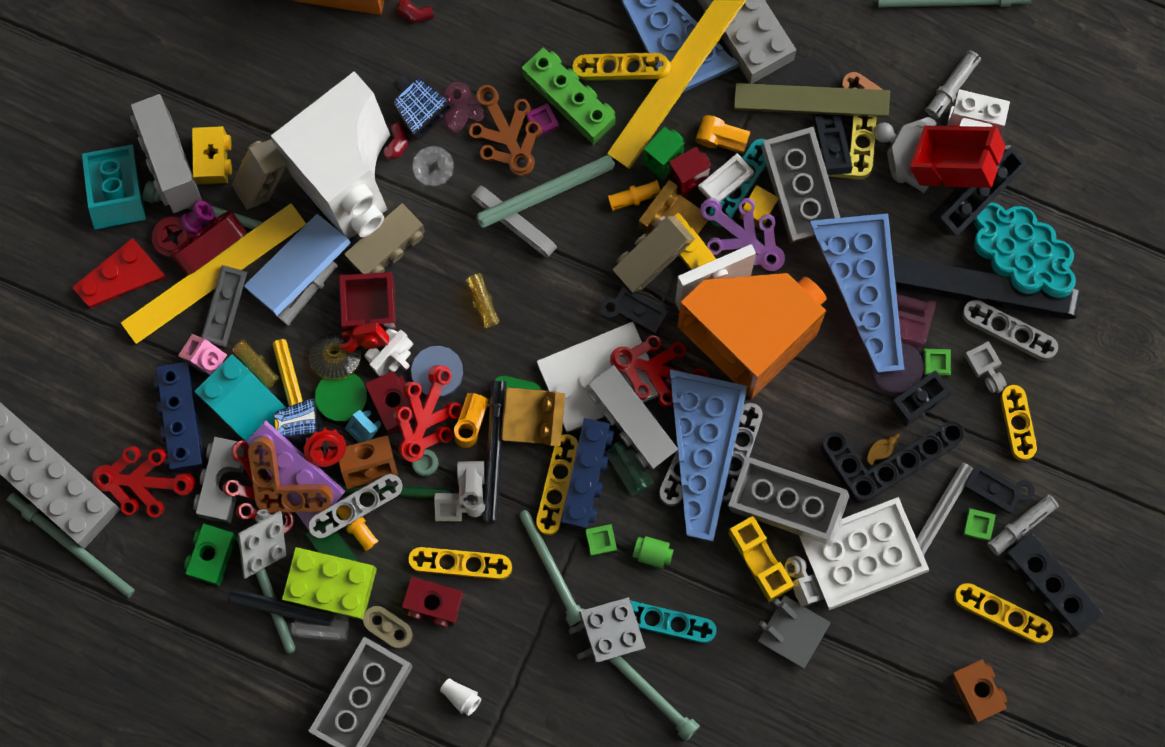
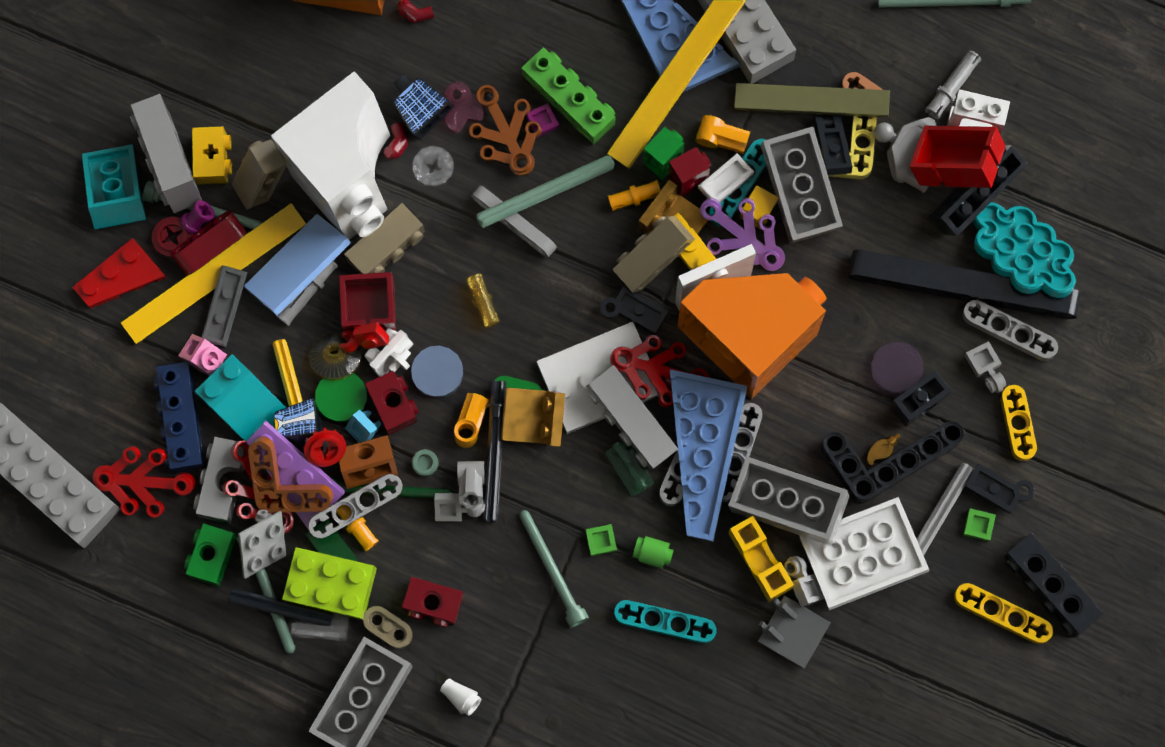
sand green bar [7,492,135,598] -> none
clear yellow pin [232,339,280,389] -> none
red plant [393,365,462,462] -> none
yellow beam [409,547,512,580] -> none
yellow beam [536,434,578,535] -> none
dark blue brick [561,418,614,529] -> none
plate [568,597,646,663] -> none
yellow beam [573,53,671,80] -> none
sand green piece [609,656,700,742] -> none
medium blue wing [809,213,904,373] -> none
clear pink plate [896,294,936,347] -> none
bright green tile [923,349,951,377] -> none
dark orange brick [950,659,1007,724] -> none
light grey pin [987,494,1059,556] -> none

